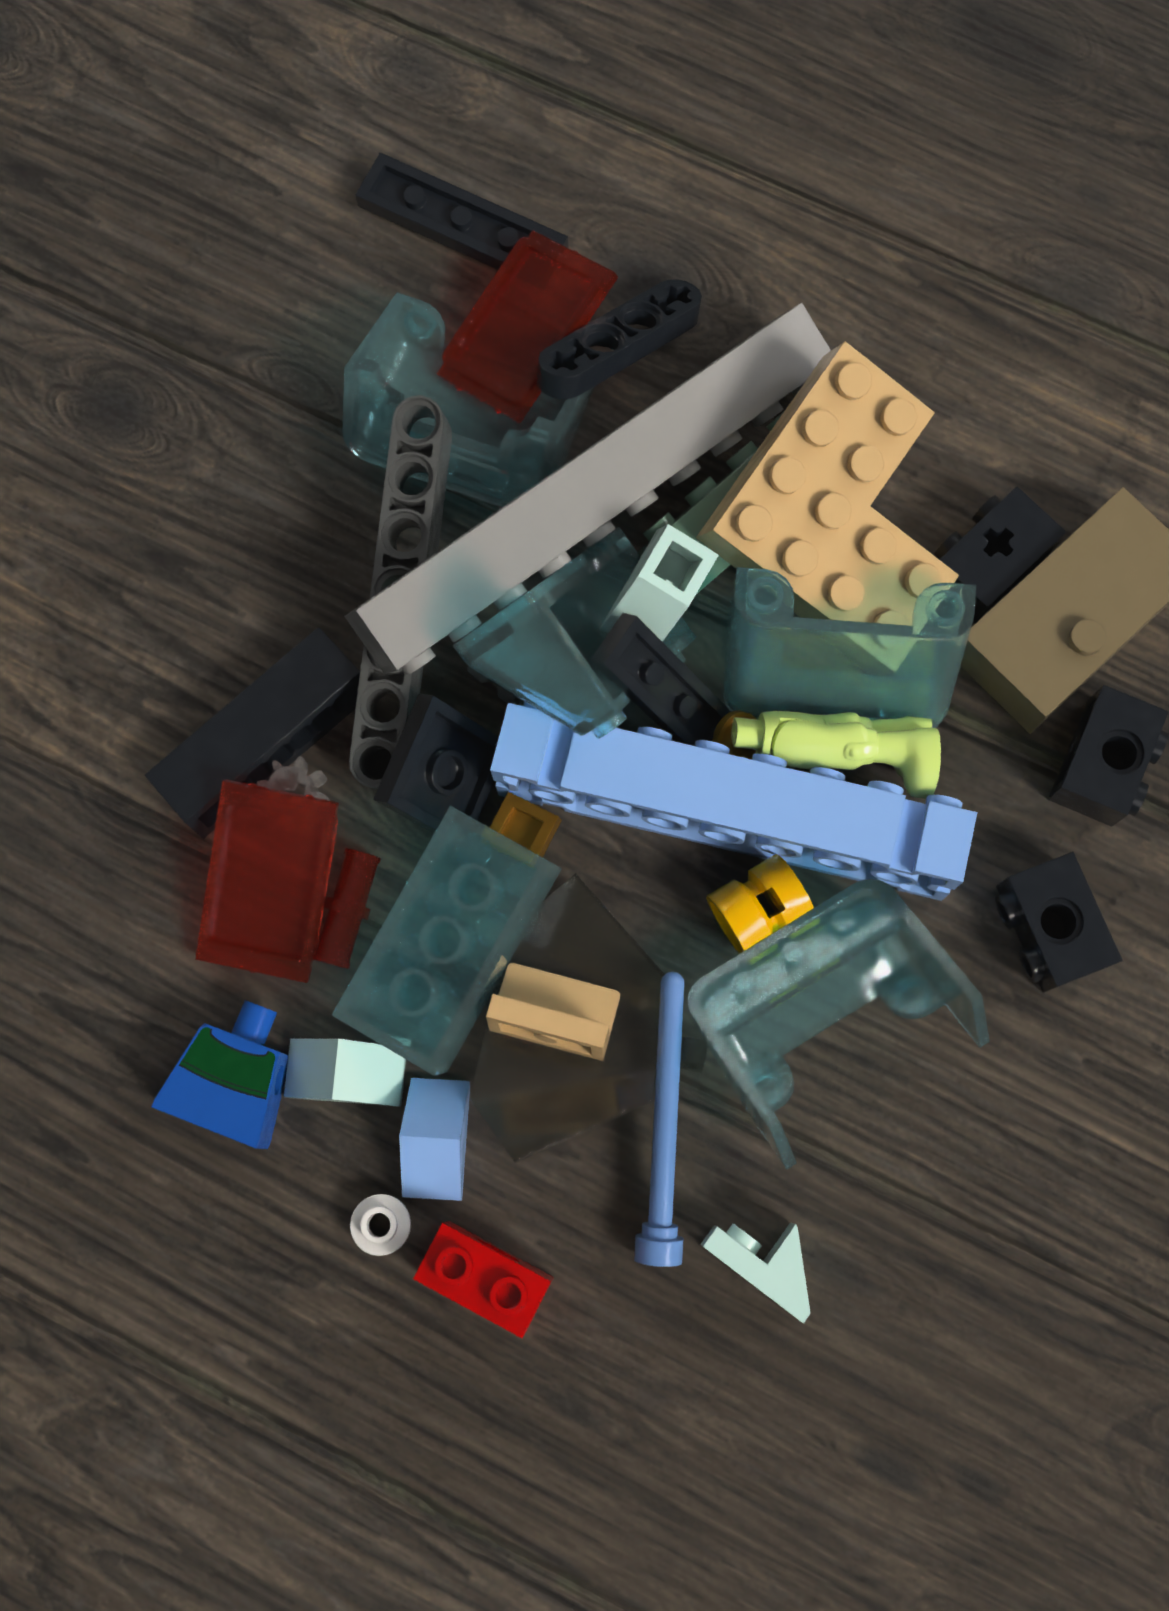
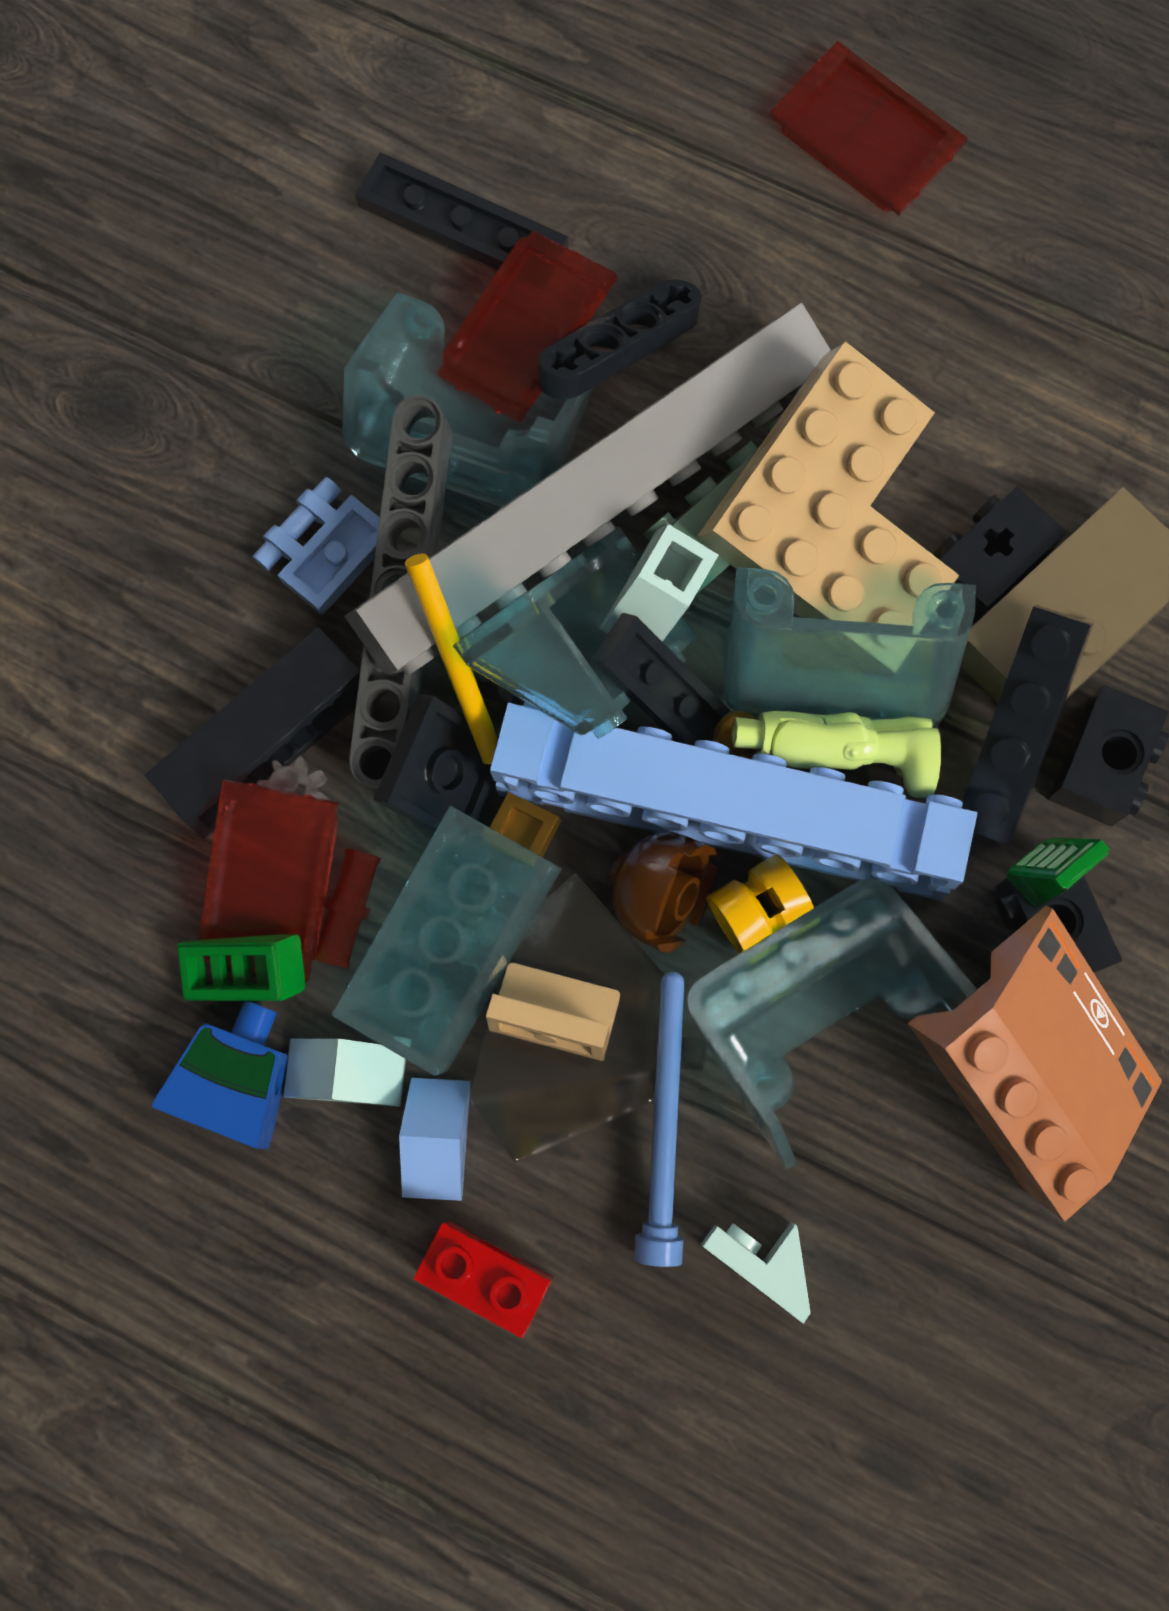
white plate [350,1194,411,1256] -> none
none -> green slope [177,934,305,1001]
none -> light blue plate [252,477,380,616]
none -> yellow bar [405,553,498,765]
none -> reddish brown cylinder [610,832,718,953]
none -> clear red piece [770,41,967,216]
none -> nougat piece [908,906,1162,1222]
none -> black plate [962,605,1094,845]
none -> green slope [1007,837,1110,908]

